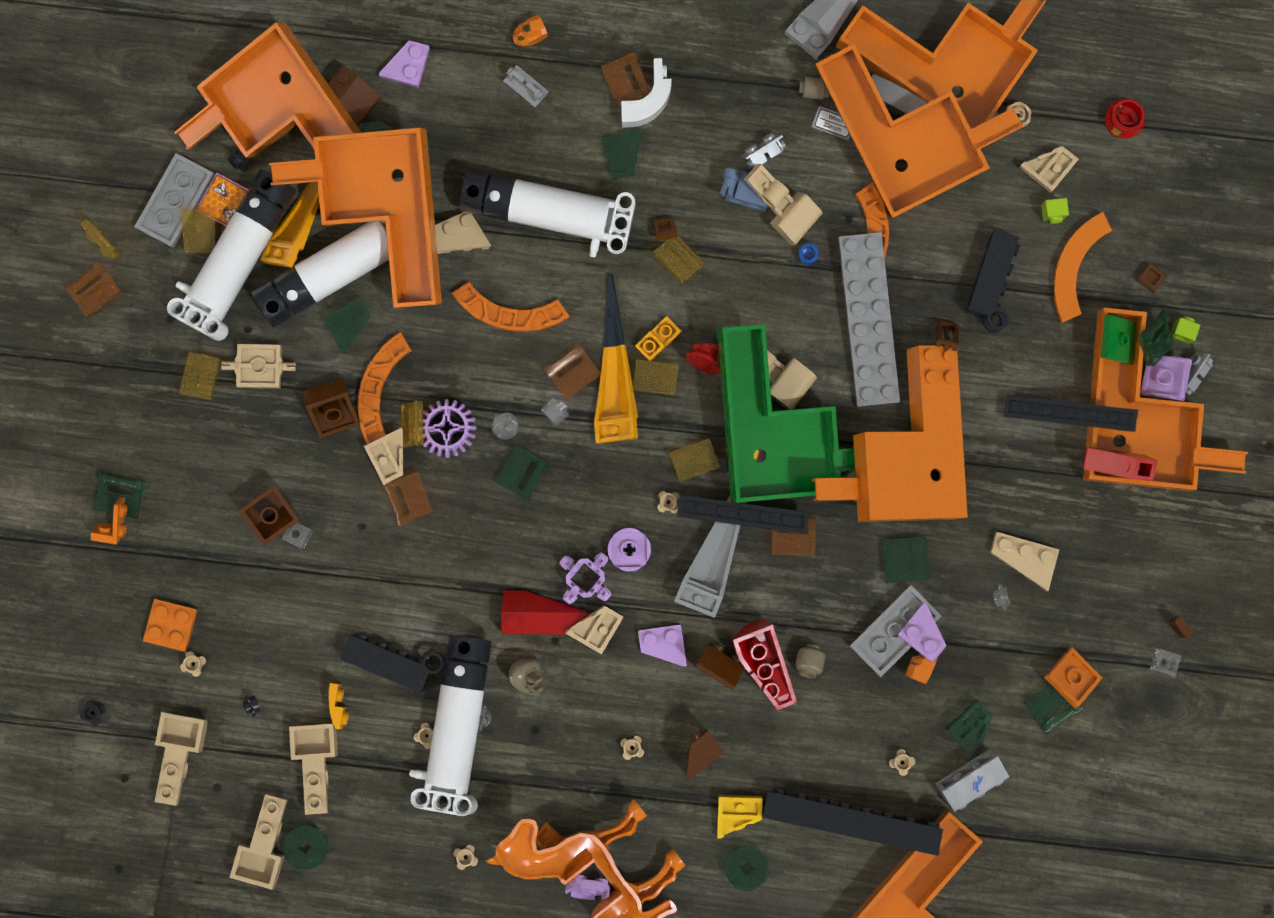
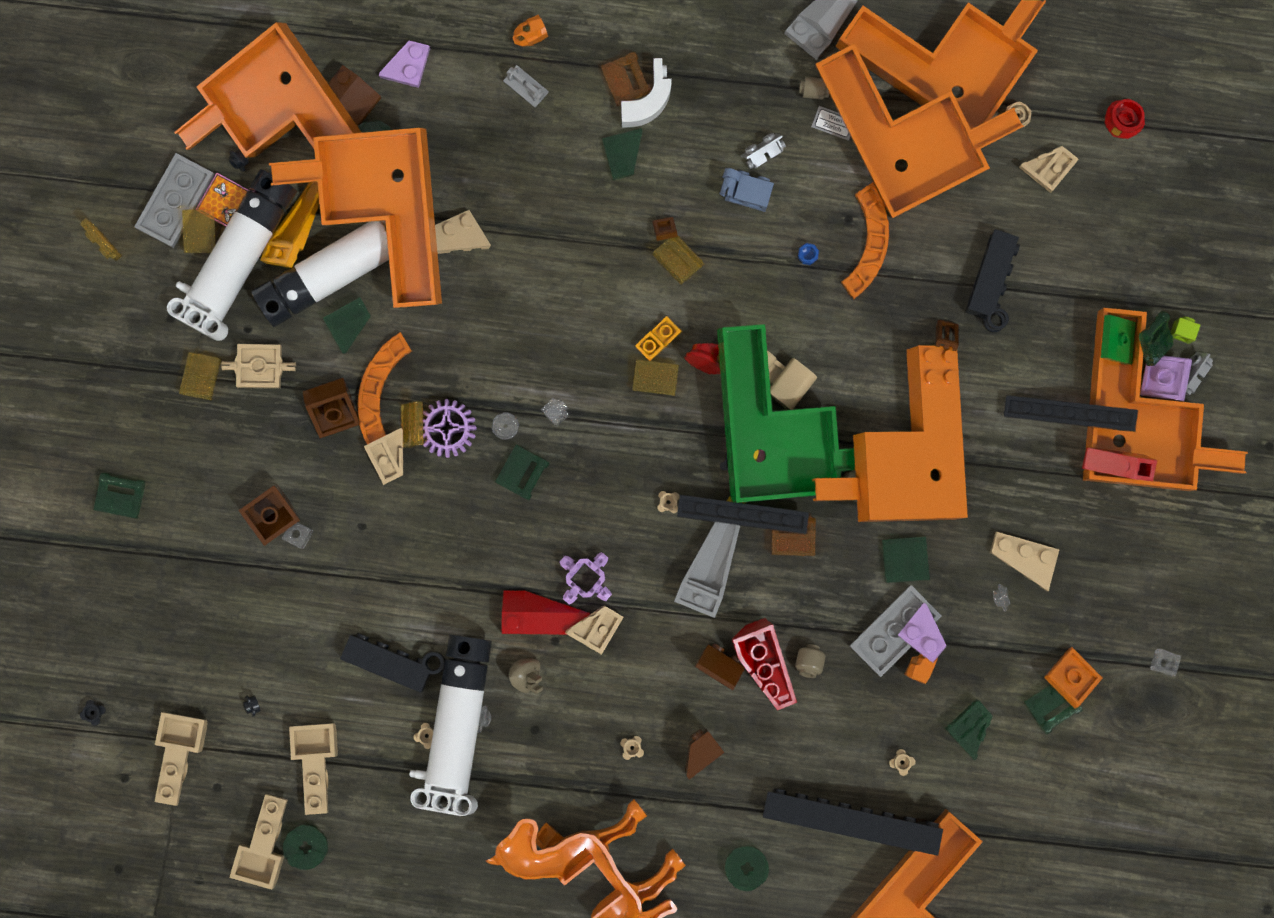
clear orange plate [64,262,122,318] -> none
orange bracket [91,497,127,545] -> none
orange plate [143,599,198,652] -> none
tan plate [180,651,206,677] -> none
light orange slope [329,683,349,730] -> none
clear orange plate [382,472,434,526] -> none
orange tile [451,282,570,332] -> none
tan plate [453,845,478,870] -> none
white piece [460,169,636,257] -> none
clear orange plate [544,344,601,400] -> none
lavender plate [565,875,610,900] -> none
light orange plate [594,273,638,444] -> none
lavender plate [608,528,651,572] -> none
lavender wing [638,625,687,666] -> none
clear yellow plate [669,438,720,482] -> none
yellow wing [717,795,763,839] -> none
tan plate [744,163,823,246] -> none
light grey plate [838,232,900,407] -> none
light grey slope [871,74,927,116] -> none
light grey brick [935,749,1009,812] -> none
lime plate [1041,198,1069,224] -> none
orange tile [1053,212,1112,324] -> none
reddish brown tile [1136,262,1167,293] -> none
reddish brown tile [1169,616,1194,638] -> none

